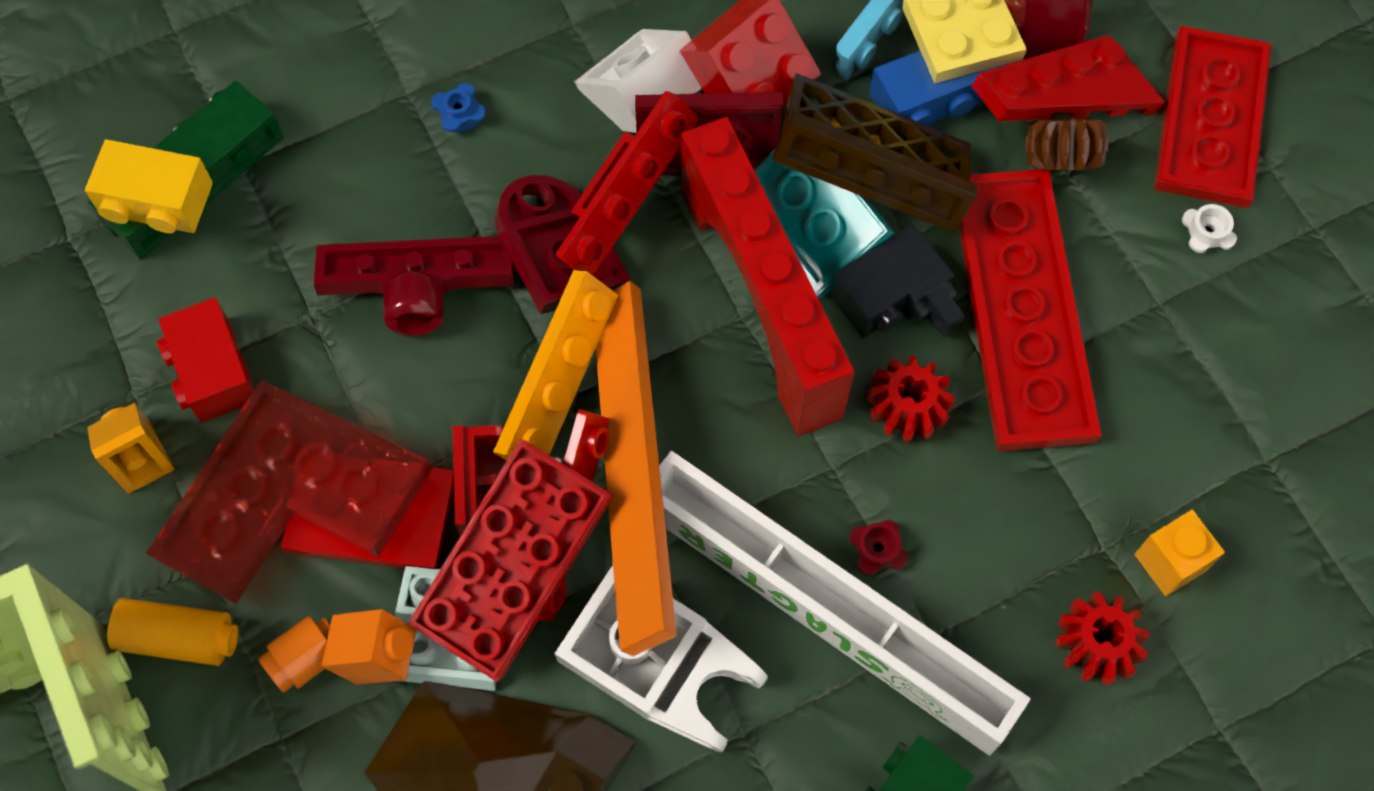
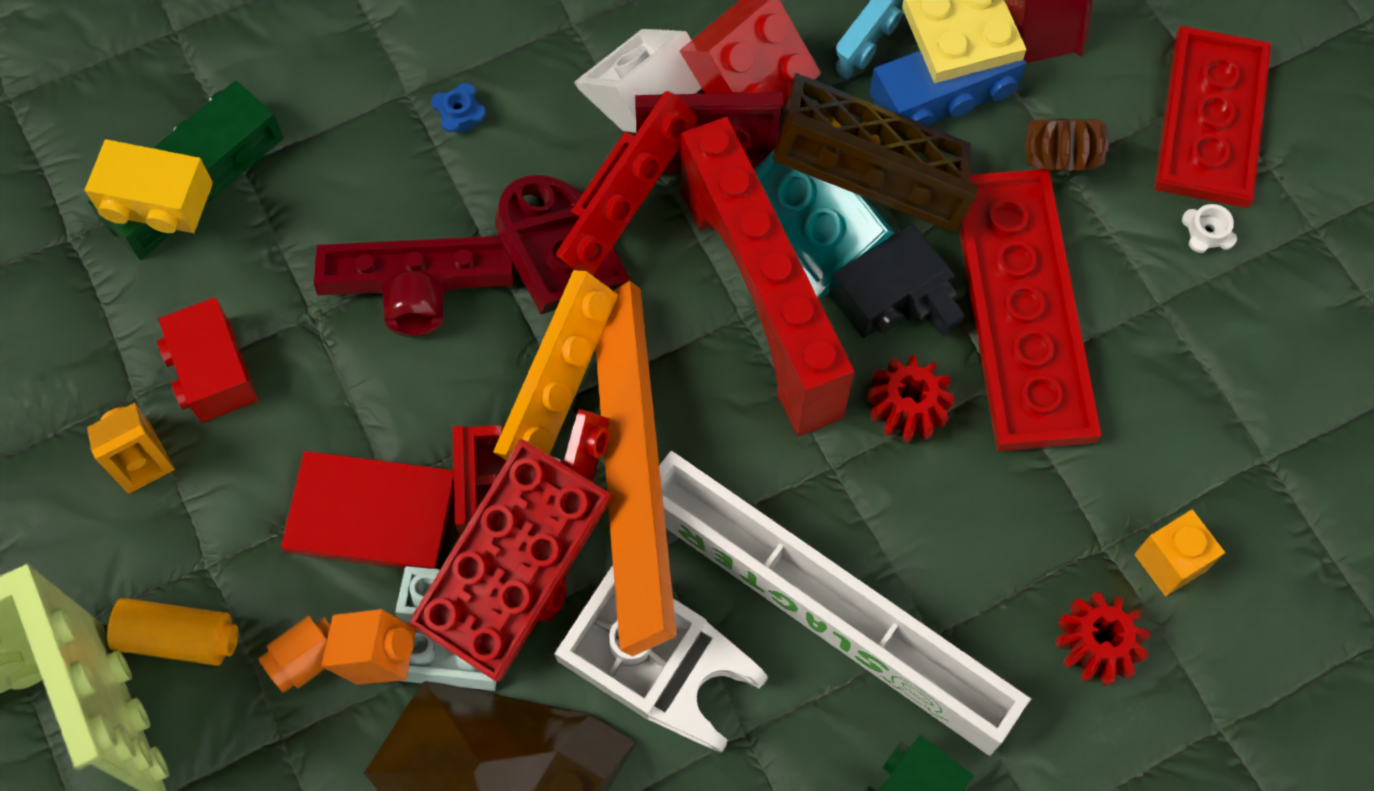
clear red plate [146,380,433,604] -> none
dark red plate [849,520,908,576] -> none
red wing [971,35,1165,121] -> none

